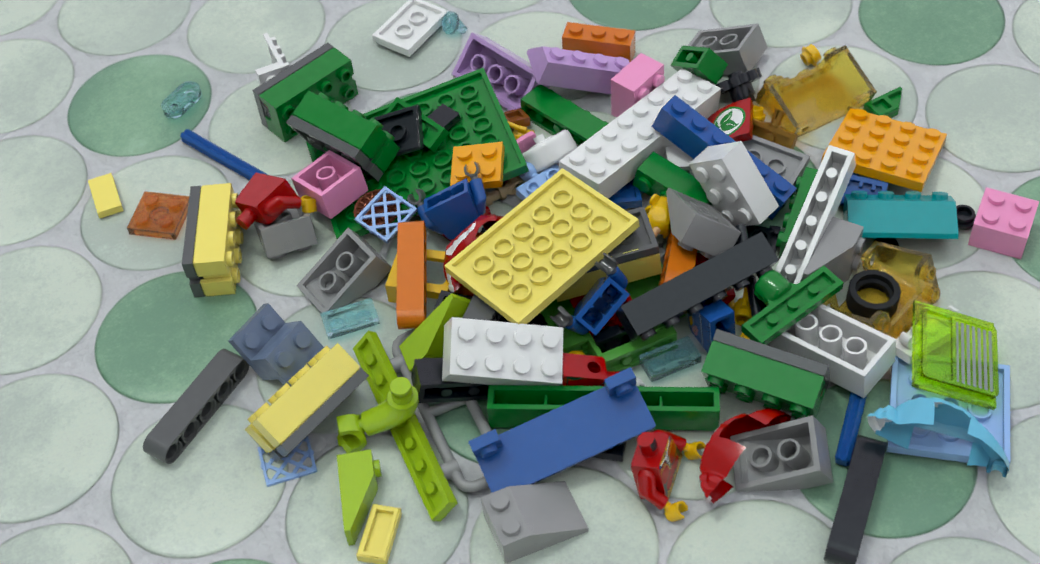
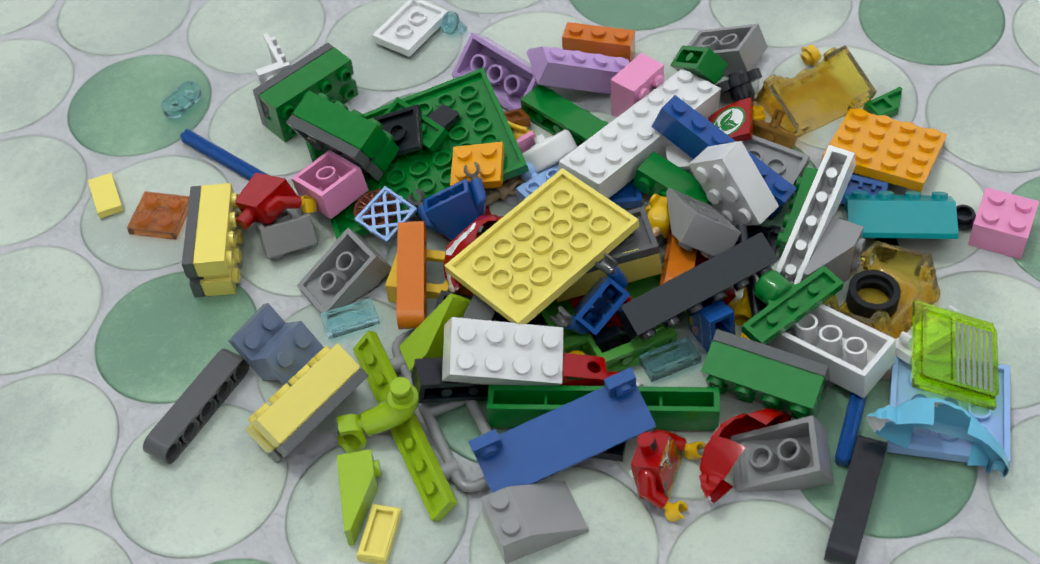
light blue window [257,436,317,487] -> none

